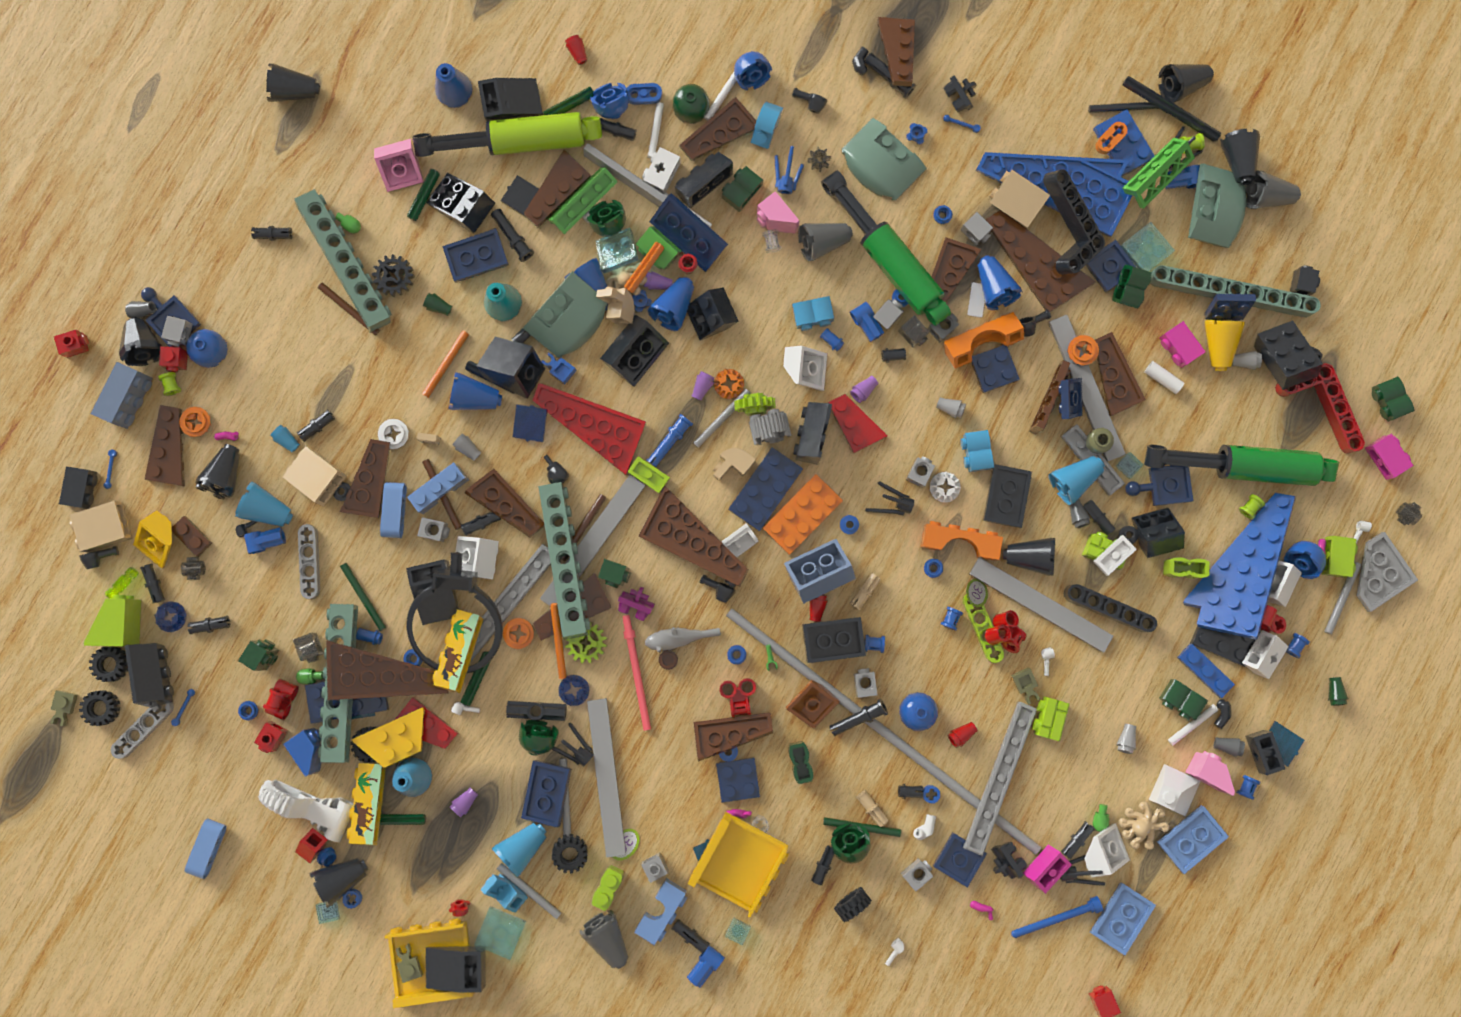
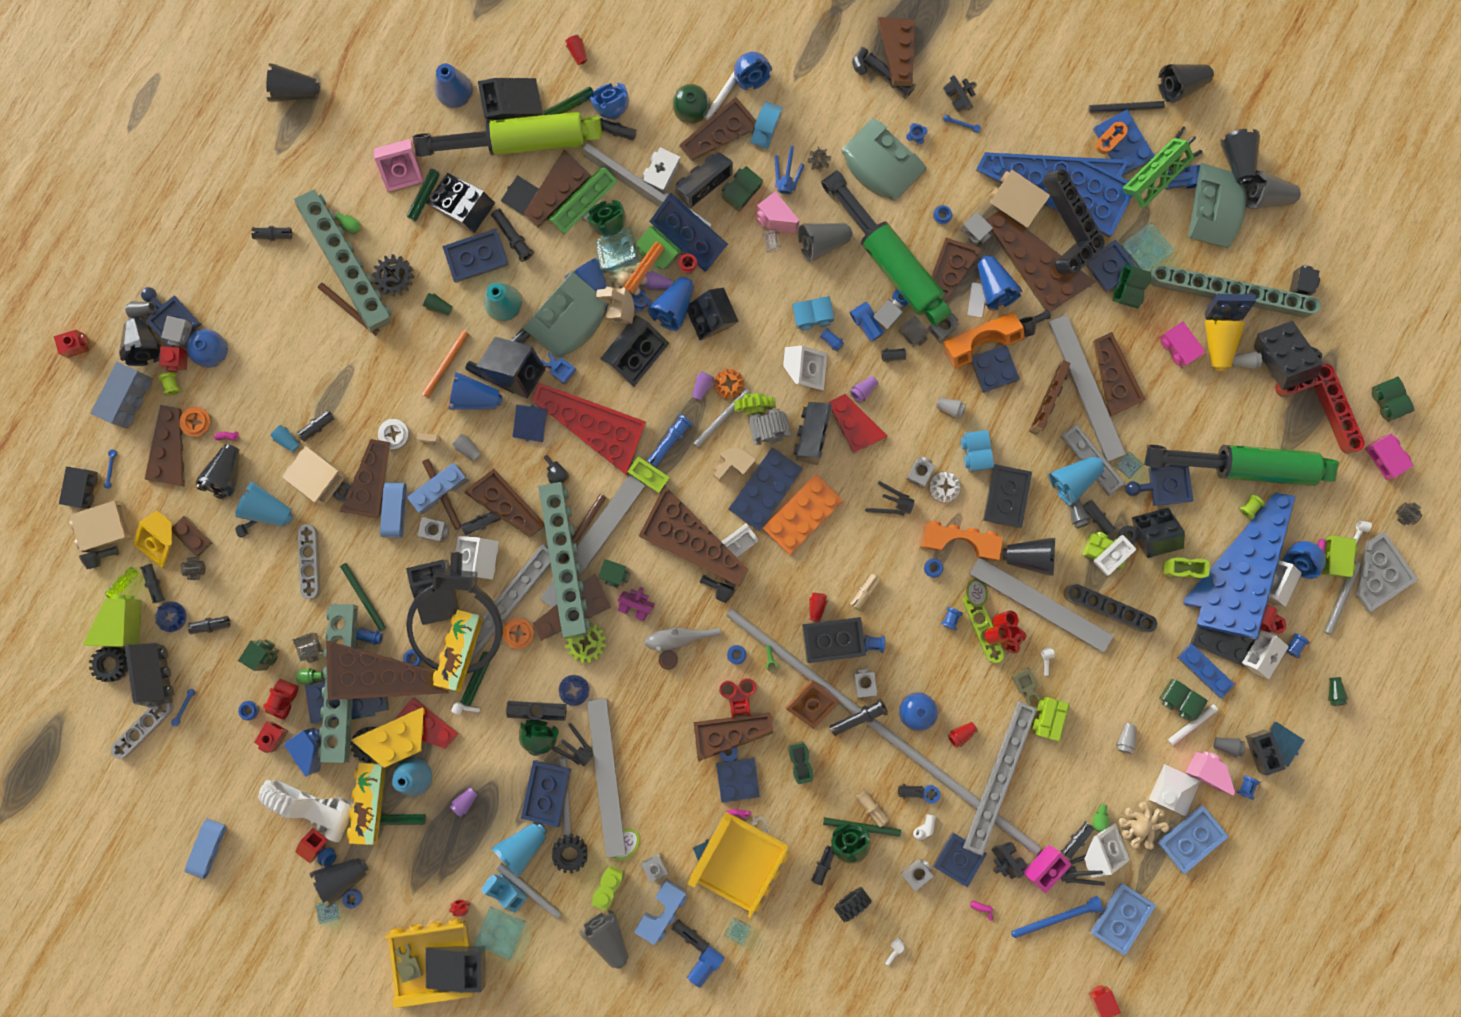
olive plate [50,690,78,726] -> none
black tyre [79,690,121,726] -> none
blue piece [244,527,286,554] -> none
orange bar [550,603,567,679] -> none
coral bar [622,615,651,731] -> none
blue plate [626,83,663,105] -> none
white bar [648,102,664,158] -> none
sand blue brick [784,539,856,604] -> none
black bar [792,88,828,114] -> none
blue plate [840,515,859,534] -> none
dark blue plate [1059,378,1083,419] -> none
orange gear [1067,335,1099,366] -> none
olive head [1086,428,1114,454] -> none
black axle [1122,76,1221,142] -> none
white piece [1144,361,1184,394] -> none
lime bush [1181,133,1205,154] -> none
black arm [1214,699,1232,730] -> none

